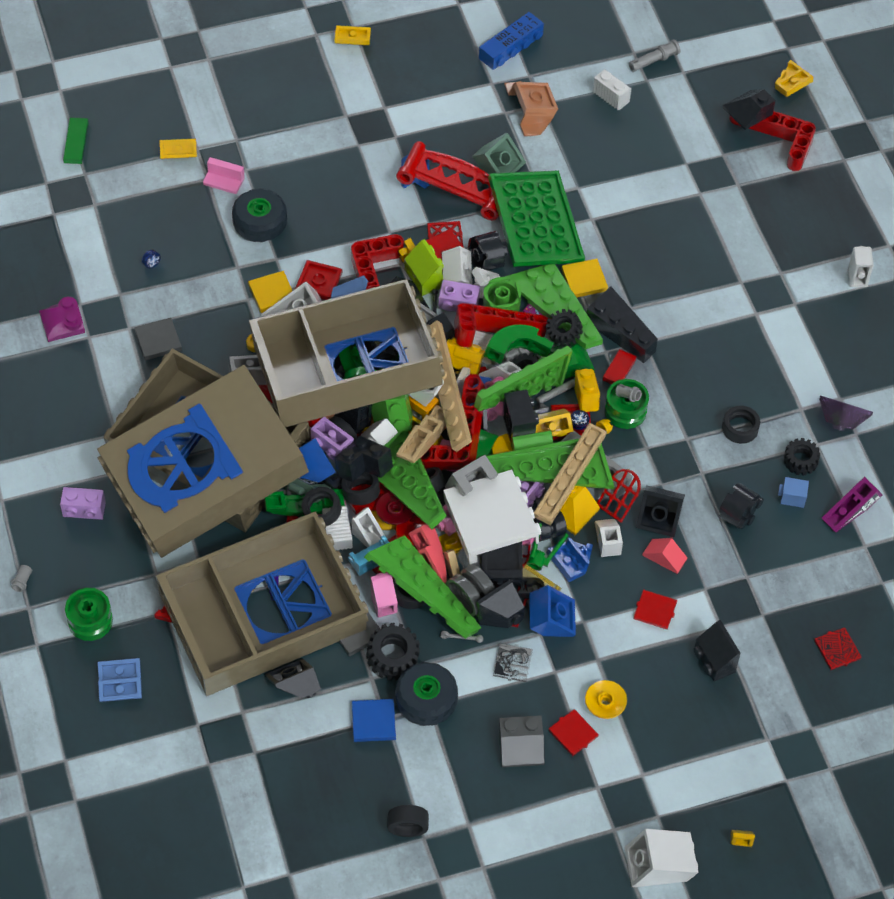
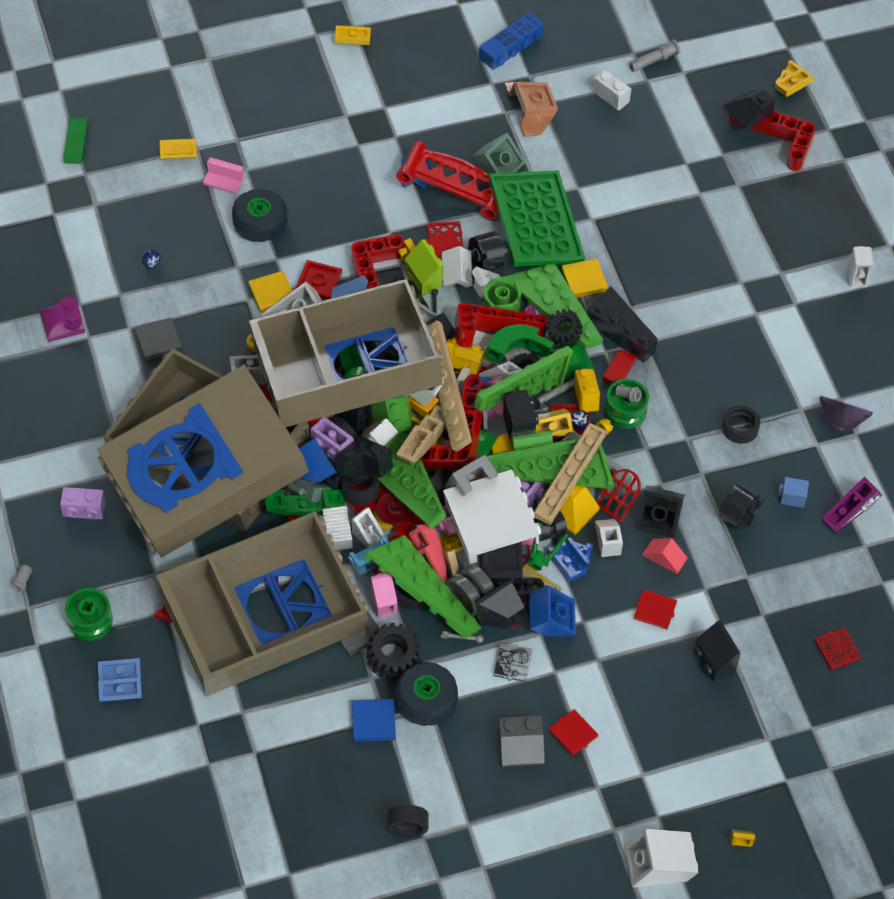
black slope [264,658,321,698] -> none
black tyre [301,487,342,526] -> none
lavender brick [438,280,480,312] -> none
yellow dish [585,680,627,719] -> none
black tyre [784,438,820,476] -> none

